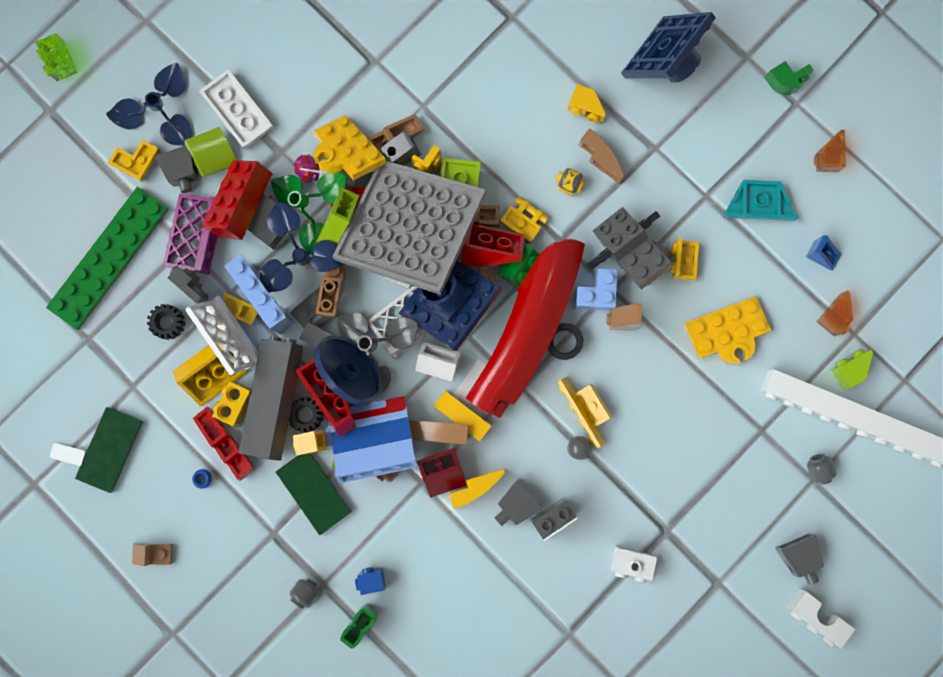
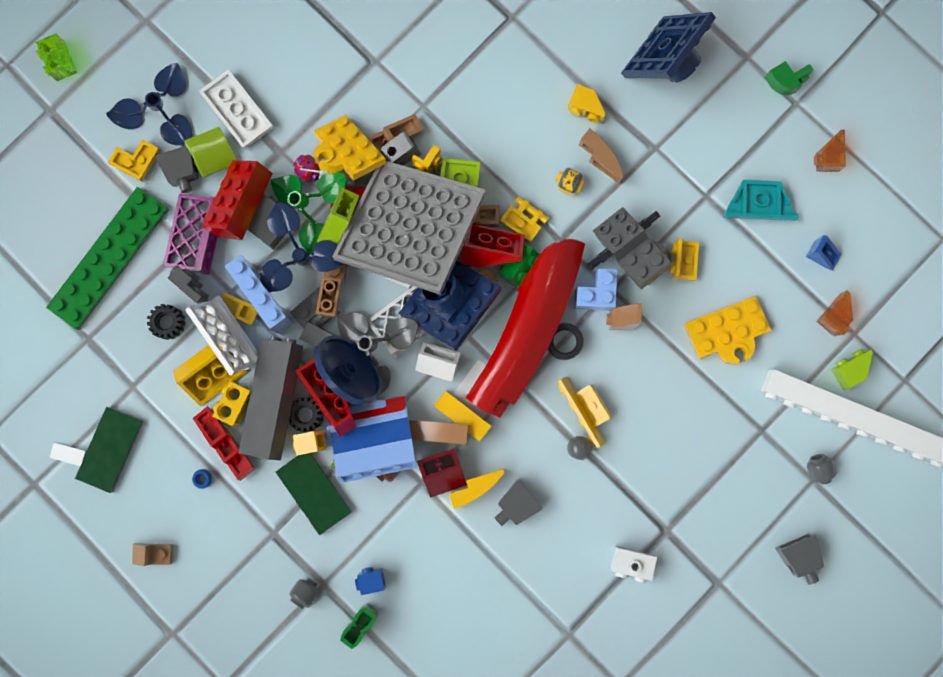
dark grey piece [530,498,578,541] -> none
white arch [786,589,855,649] -> none

